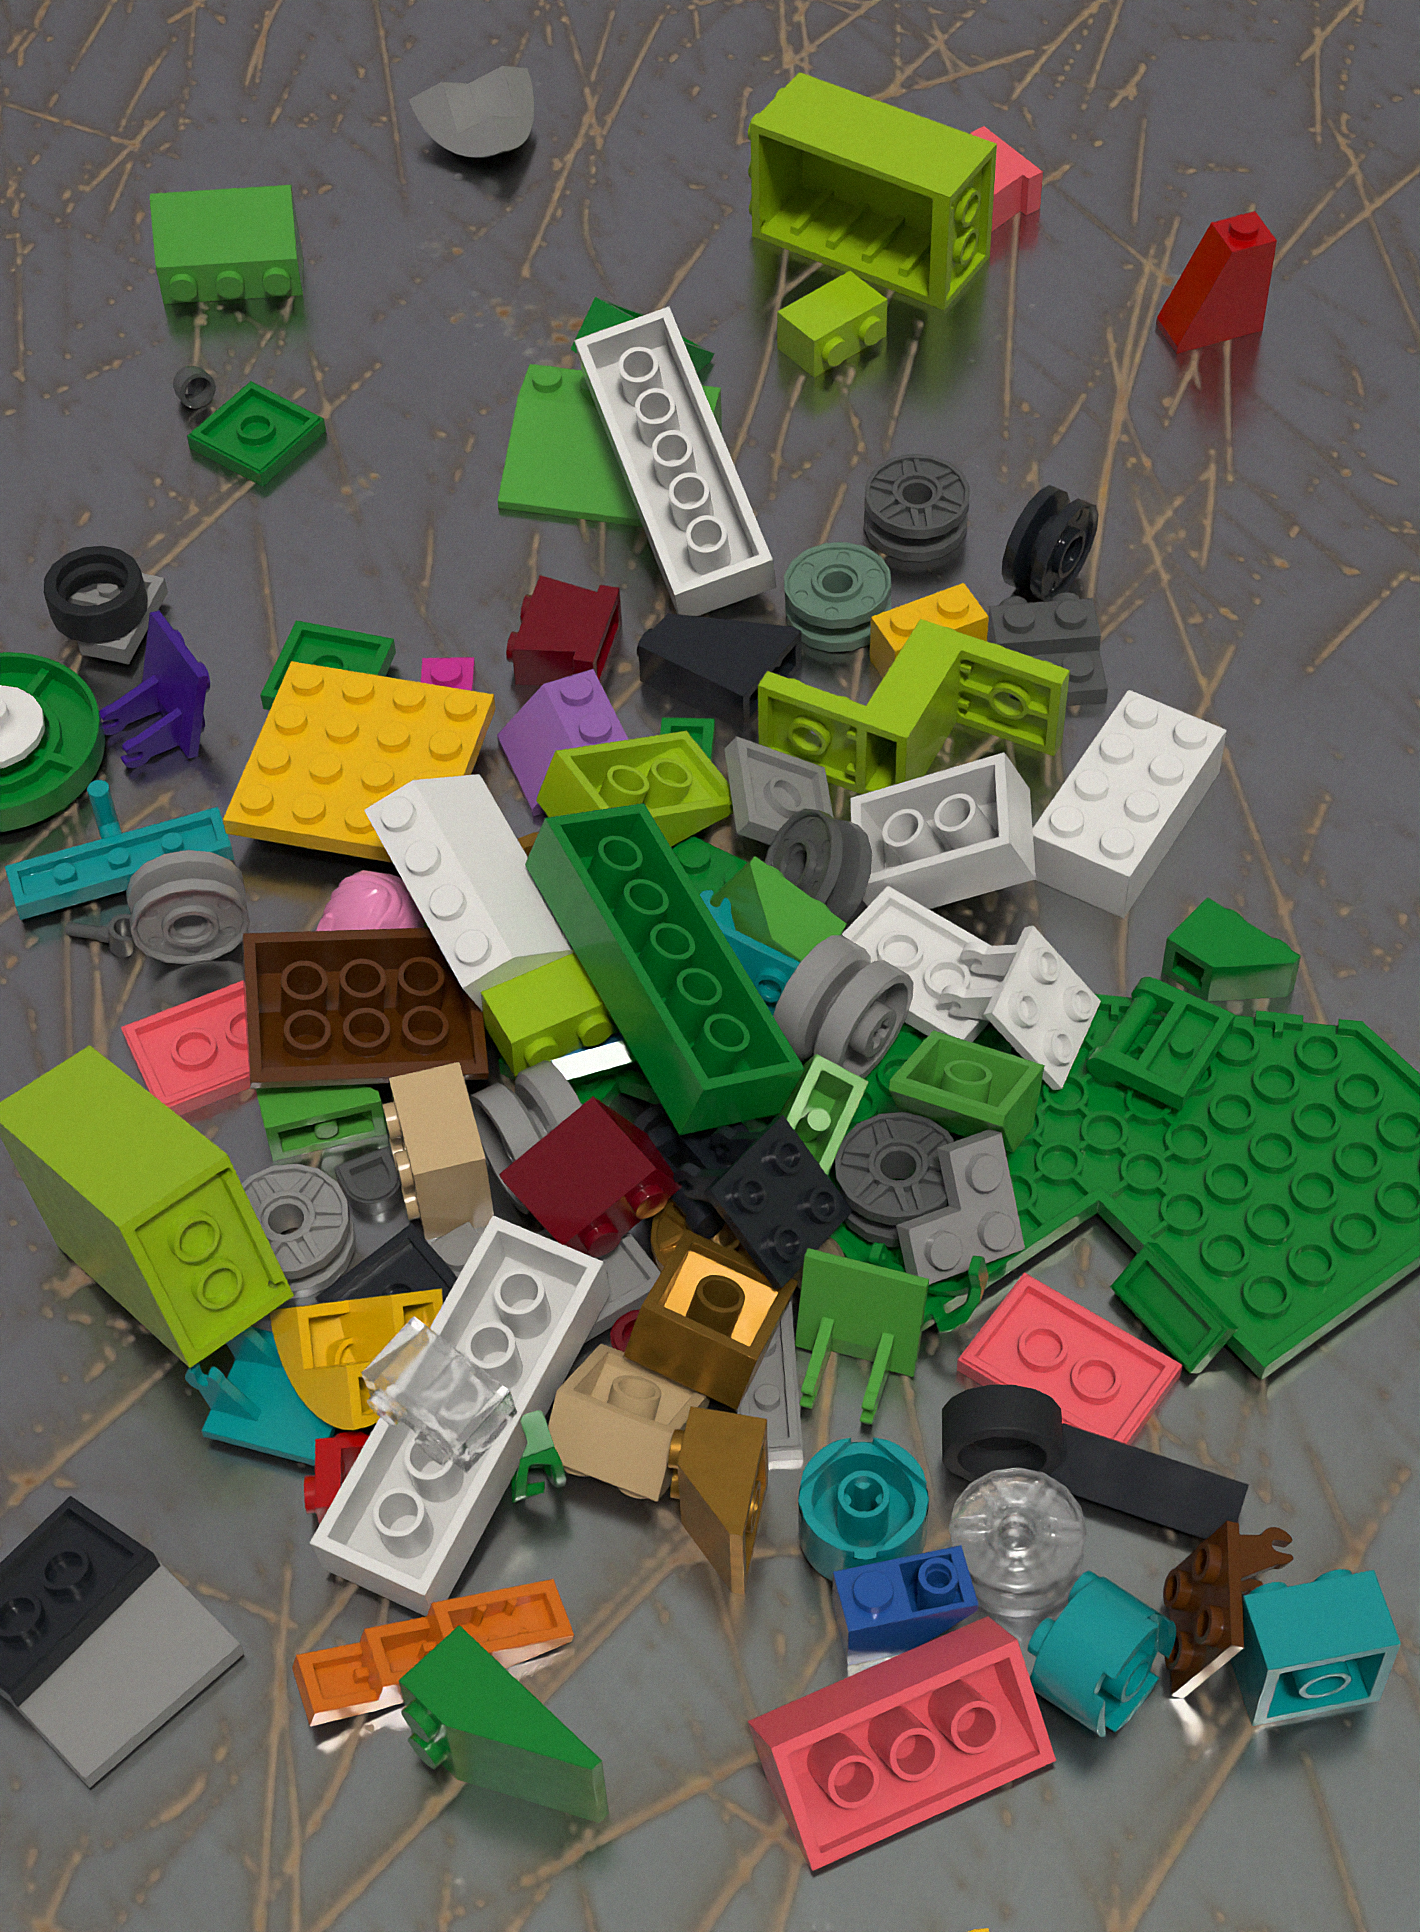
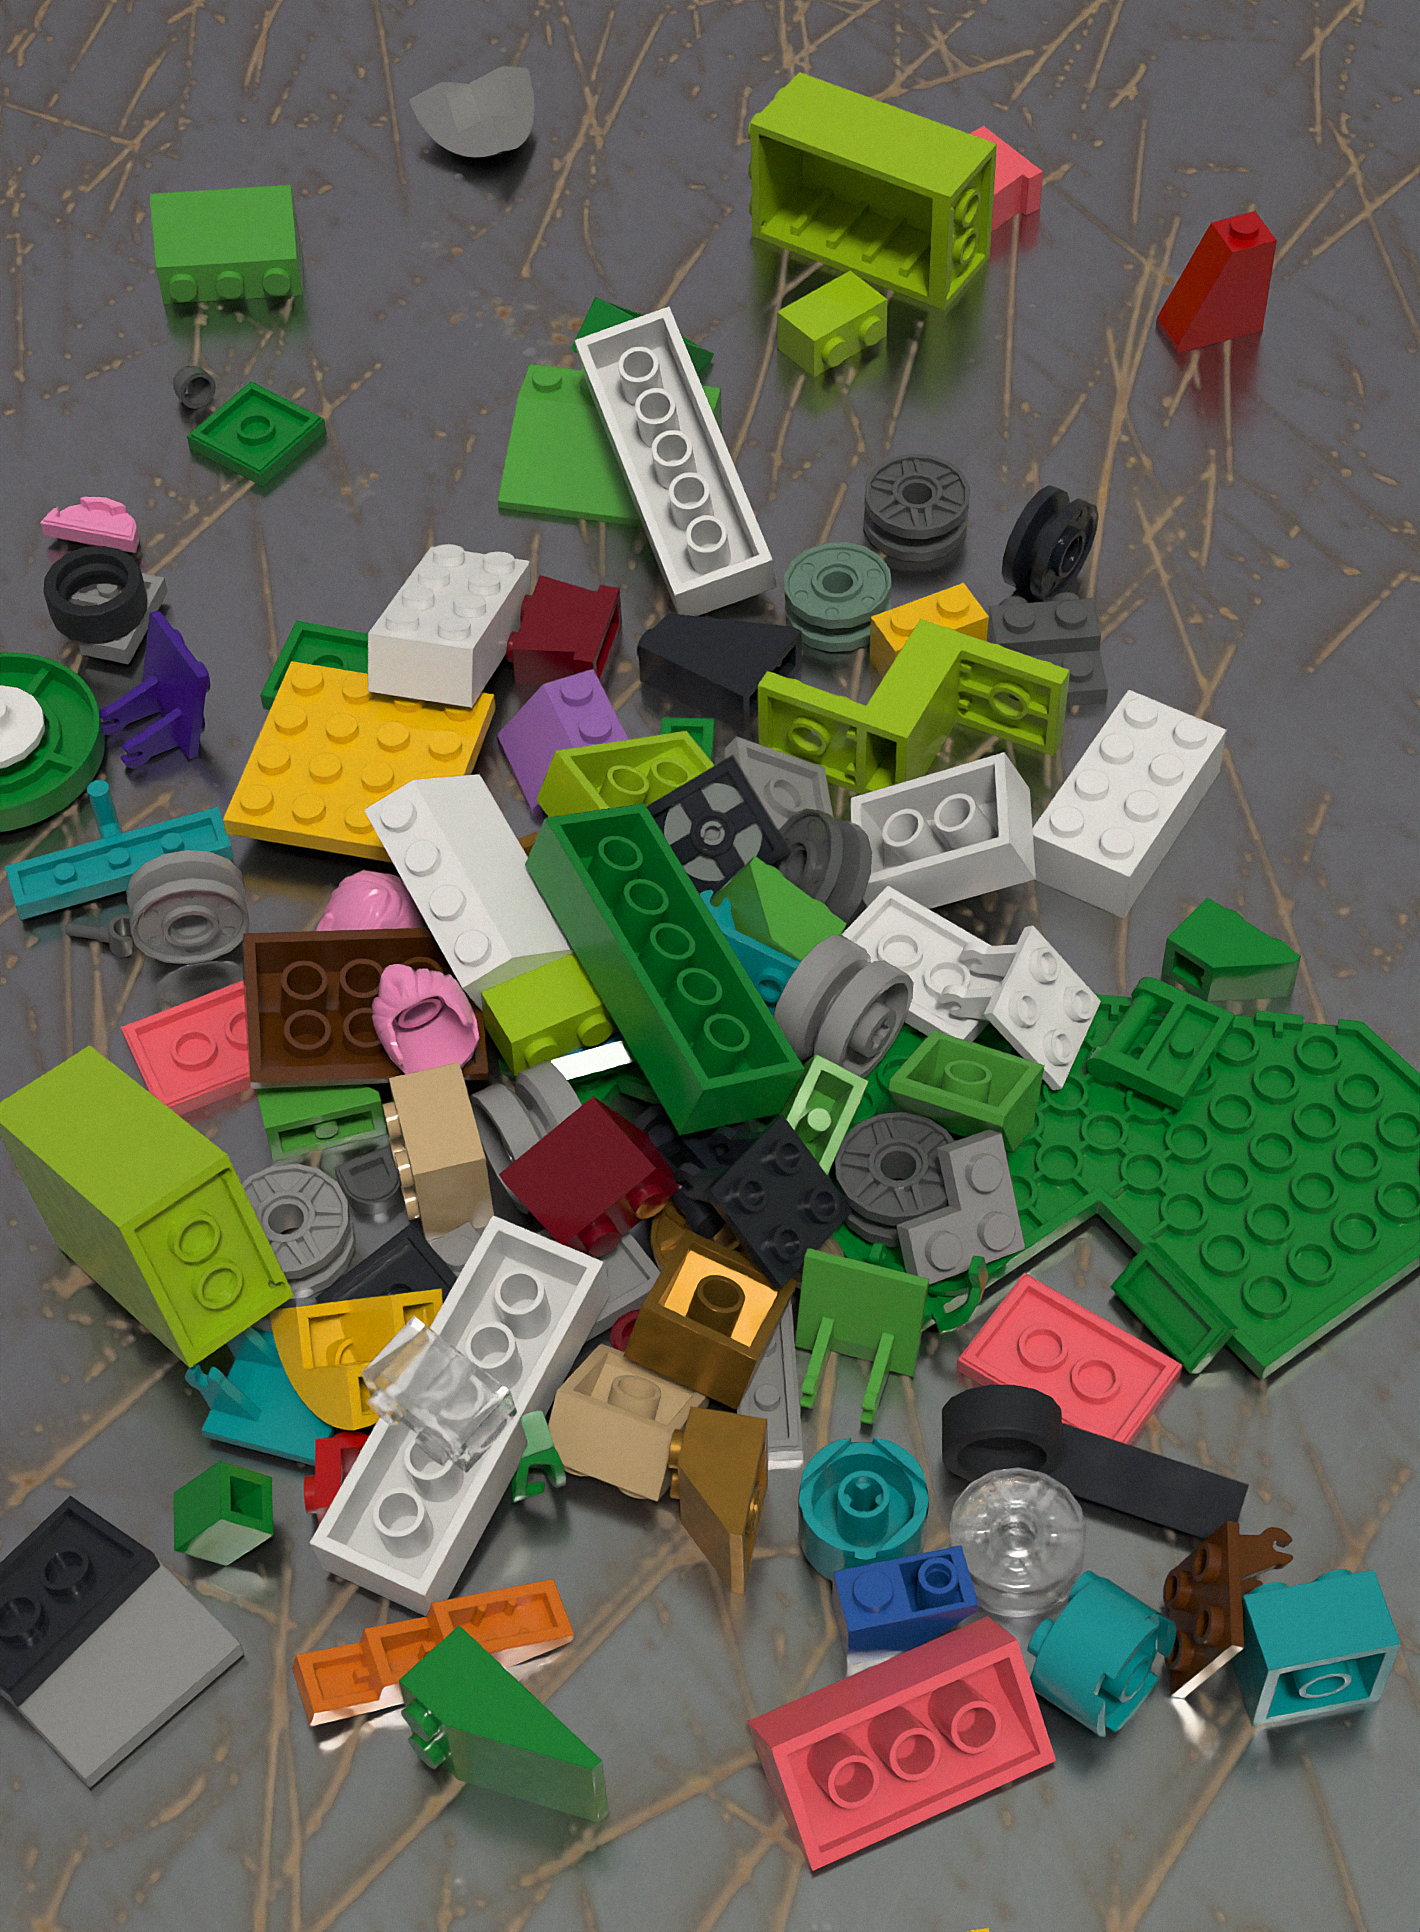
none -> bright pink plate [40,497,140,553]
none -> green brick [173,1461,274,1566]
none -> white brick [368,544,530,708]
none -> bright pink hair [371,964,479,1074]
none -> black piece [646,754,791,898]

